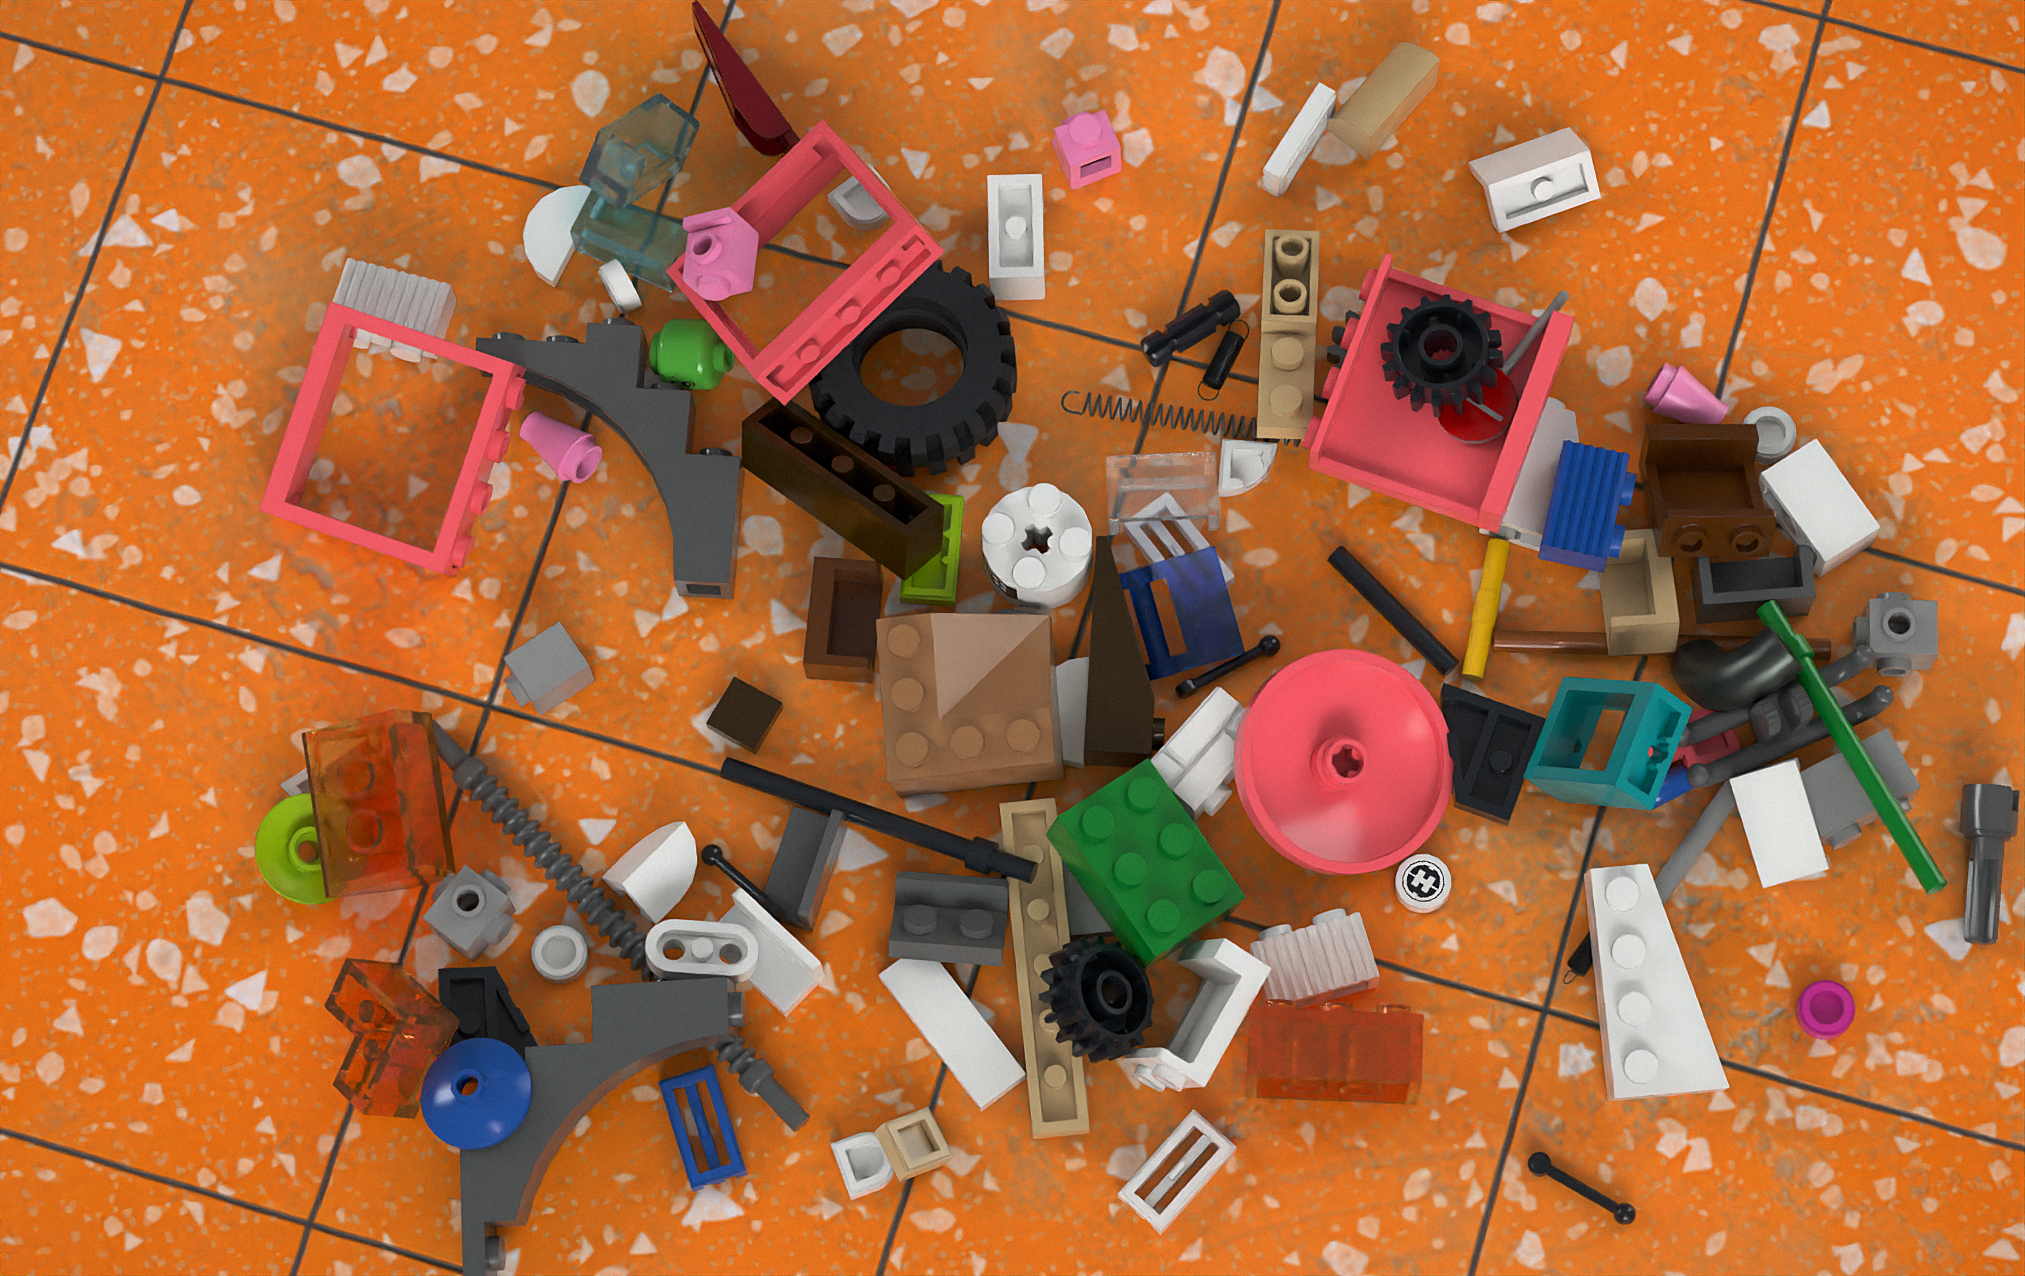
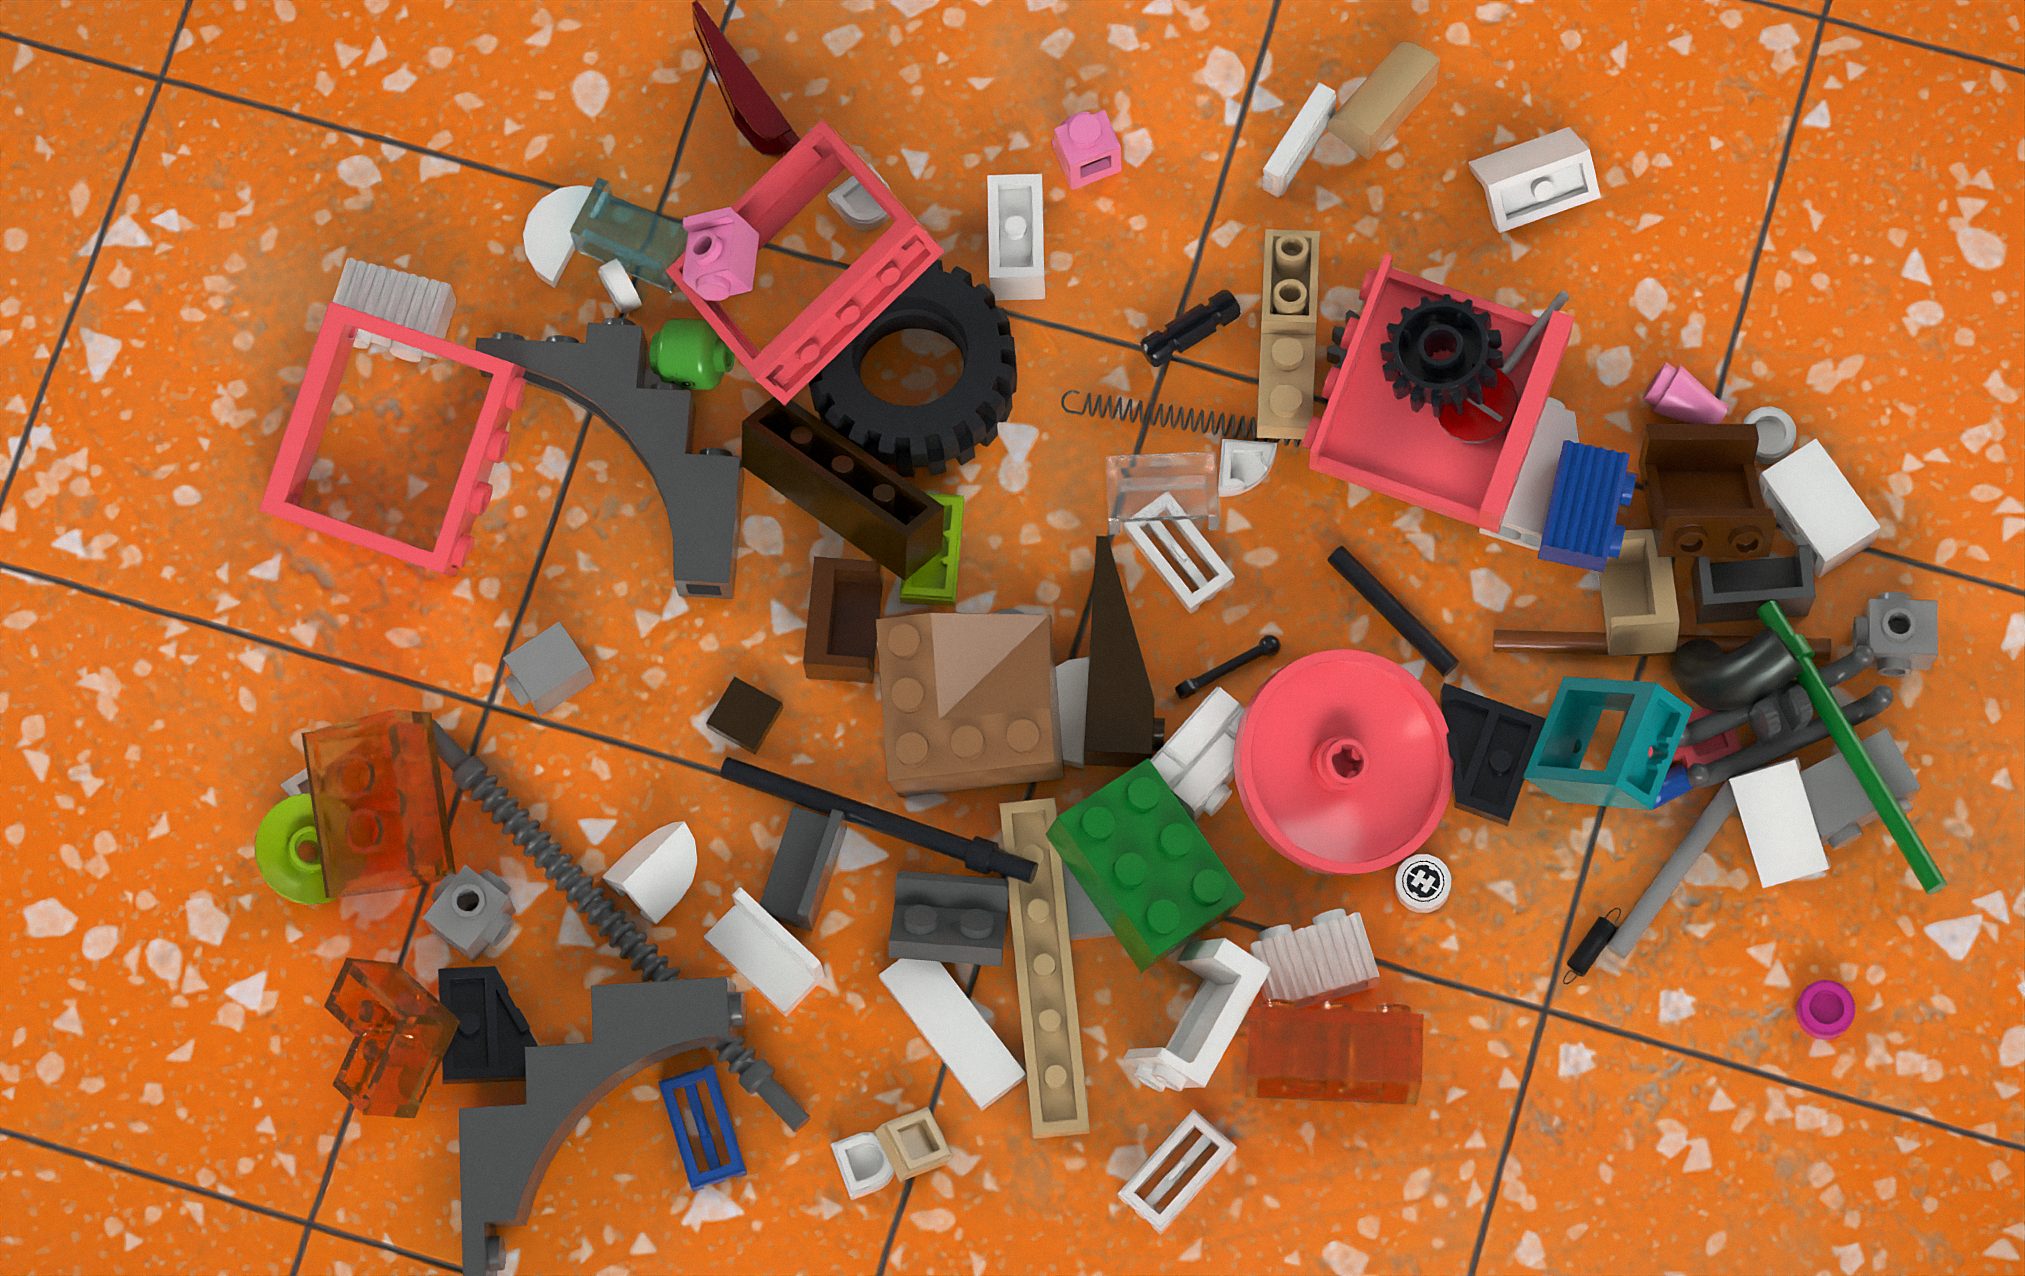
blue dish [421,1038,533,1150] -> none
bright pink cone [520,411,602,483] -> none
white tile [531,925,589,984] -> none
clear light blue panel [579,92,700,211] -> none
white plate [645,919,759,984] -> none
black hinge [701,844,786,921] -> none
white brick [982,483,1093,610] -> none
black gear [1039,935,1154,1063] -> none
clear blue plate [1118,545,1246,681] -> none
black piece [1198,320,1249,401] -> none
yellow piece [1461,538,1510,681] -> none
black hinge [1528,1152,1636,1225] -> none
white wedge [1584,864,1730,1101] -> none
dark grey piece [1959,784,2020,945] -> none

